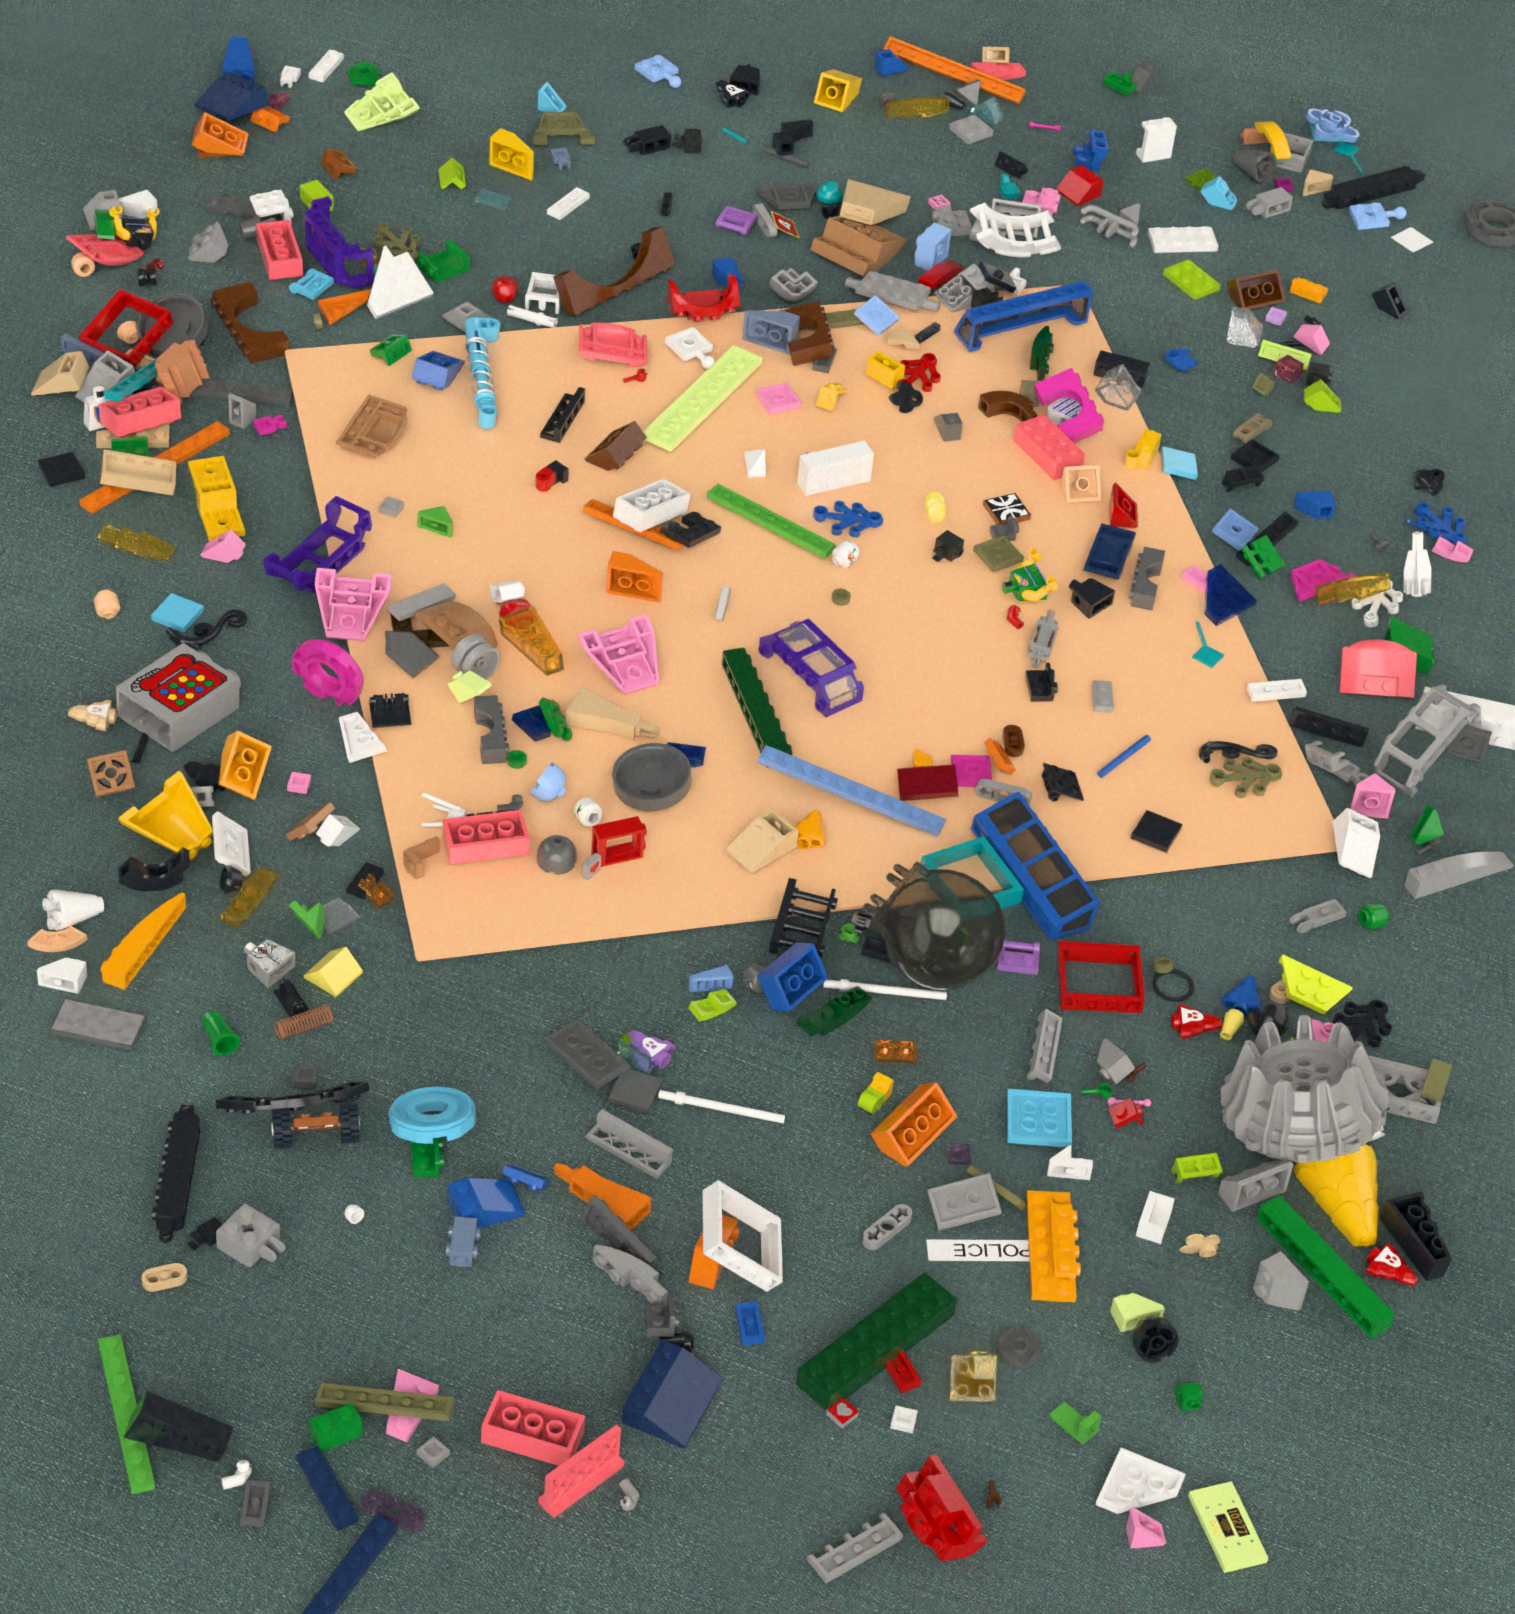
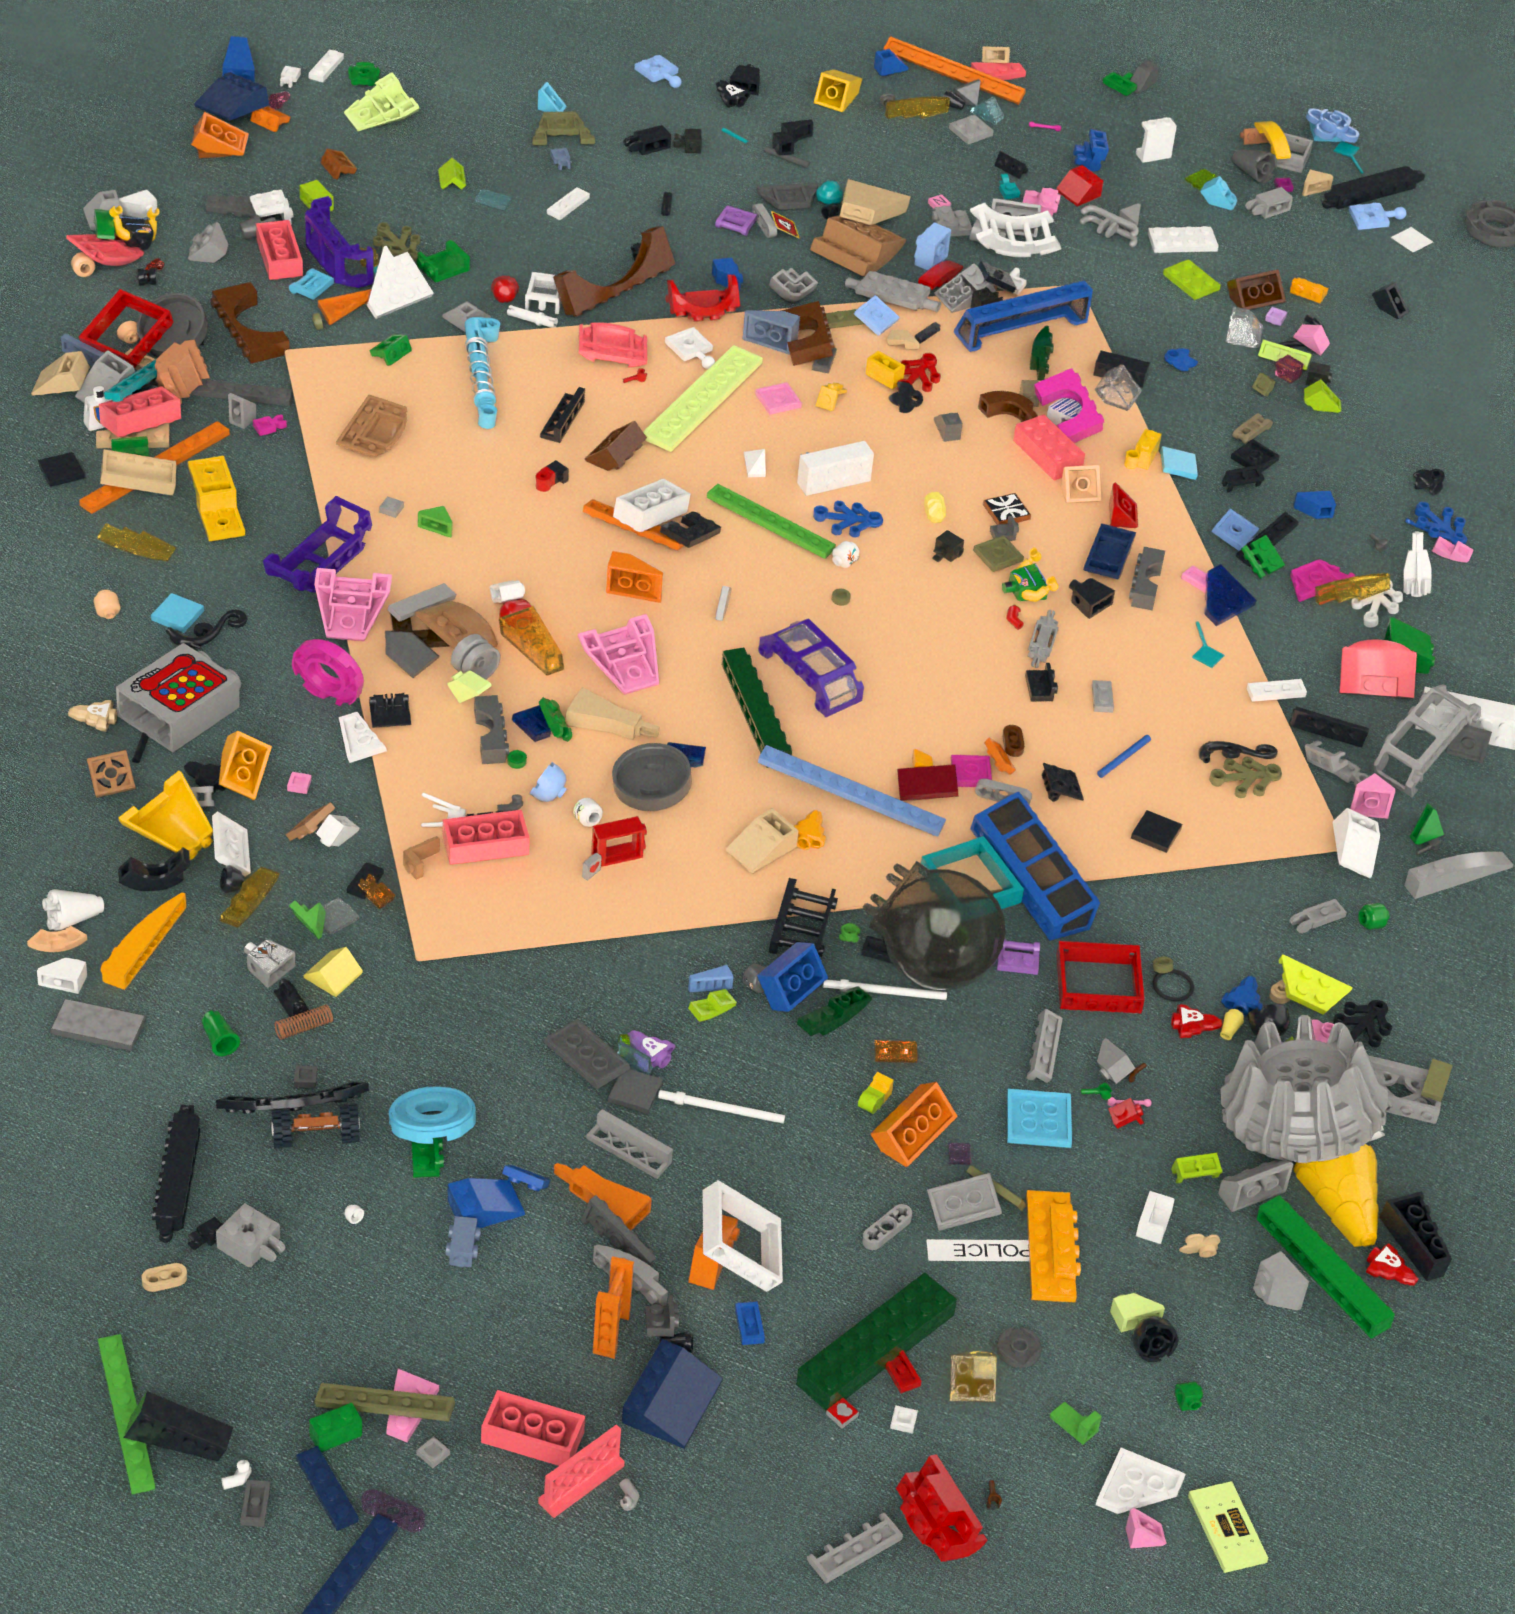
bright pink slope [200,529,246,563] -> none
slope [411,351,465,390] -> none
yellow slope [490,128,534,180] -> none
dark grey cylinder [537,835,577,875] -> none
black plate [851,911,874,934] -> none
white slope [1047,1145,1093,1180] -> none
none -> orange fence [593,1256,634,1359]

